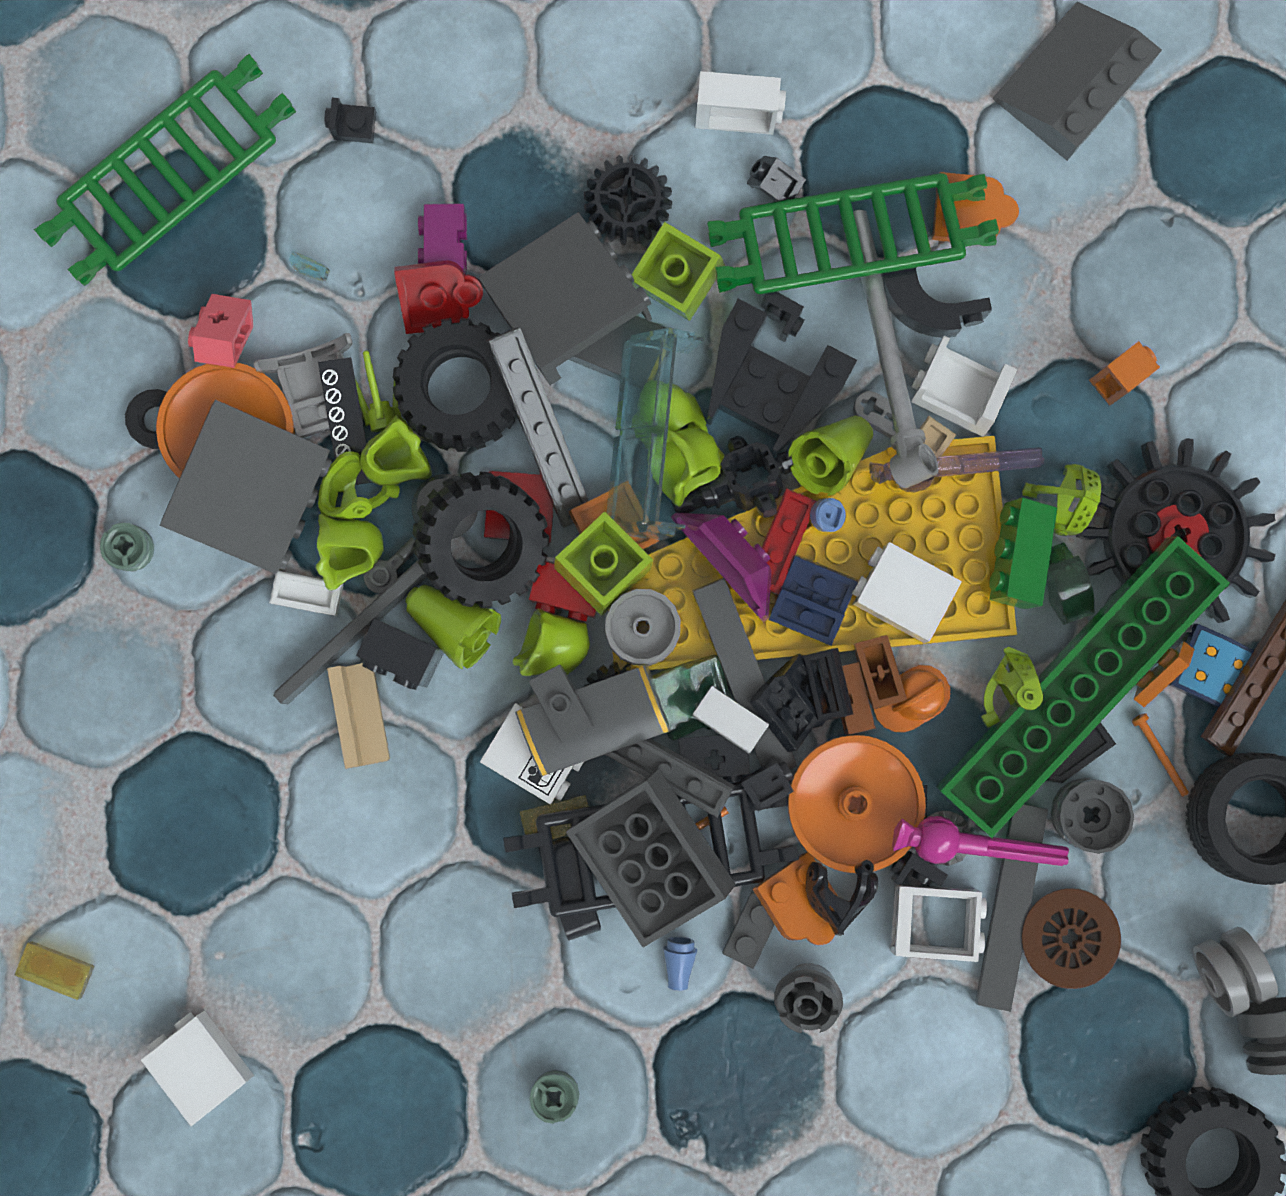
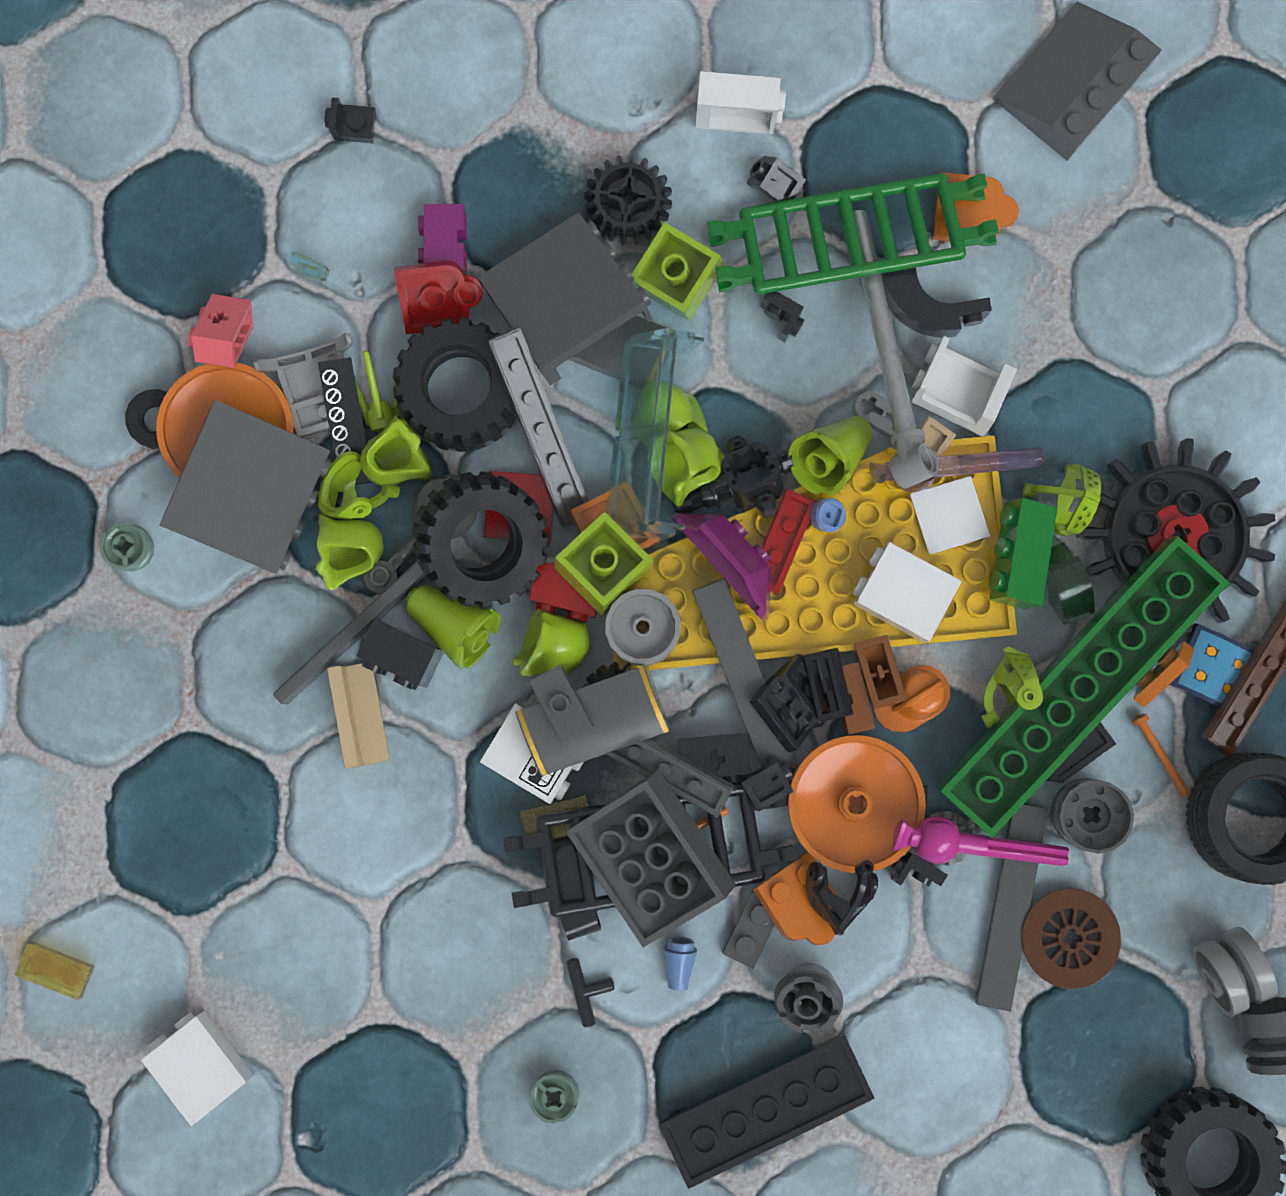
green bar [34,54,296,286] -> none
white tile [269,571,344,616] -> none
clear green slope [652,655,732,741] -> none
white tile [693,686,769,754] -> none
black wedge [707,298,857,458] -> none
dark blue slope [769,554,858,646] -> none
white window [890,883,987,962] -> none
orange brick [1089,341,1160,406] -> none
none -> black piece [566,958,615,1028]
none -> black plate [658,1033,875,1189]
none -> white sticker [910,476,990,555]

